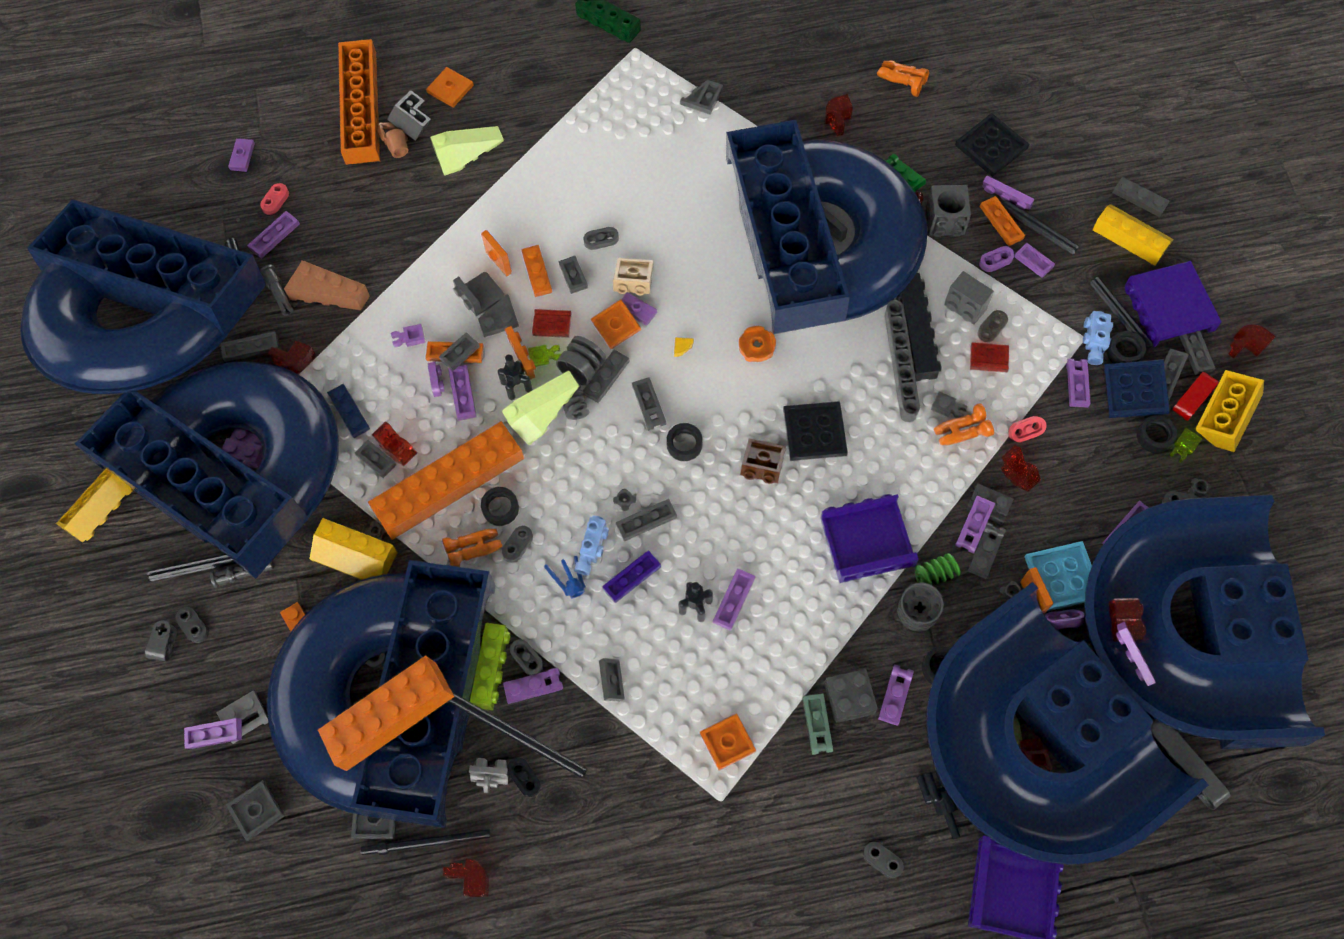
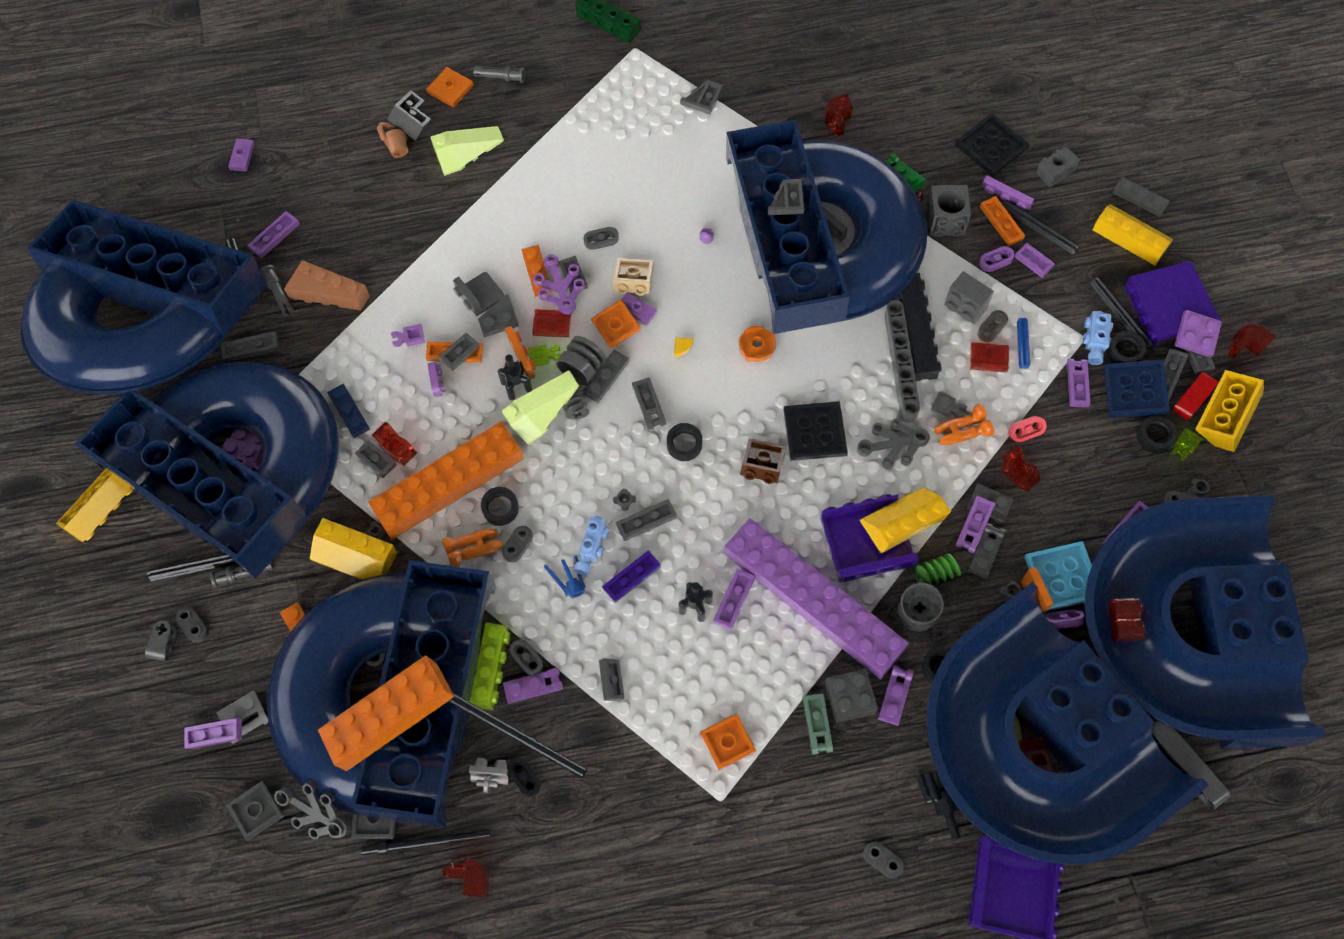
coral plate [260,183,289,215] -> none
clear red brick [268,341,316,374] -> none
orange brick [338,39,380,165] -> none
medium lavender plate [448,365,477,421] -> none
orange plate [481,230,512,277] -> none
orange piece [877,60,929,97] -> none
plate [1116,622,1156,686] -> none
none -> dark grey plant [274,780,348,839]
none -> dark grey pin [473,66,525,83]
none -> medium lavender plant [533,254,585,315]
none -> medium lavender hinge [700,228,714,244]
none -> medium lavender brick [724,518,909,680]
none -> dark grey wing [768,179,804,215]
none -> dark grey plant [857,419,930,470]
none -> yellow slope [860,487,951,554]
none -> blue axle [1017,318,1030,369]
none -> dark grey brick [1036,146,1080,187]
none -> medium lavender plate [1175,310,1222,357]

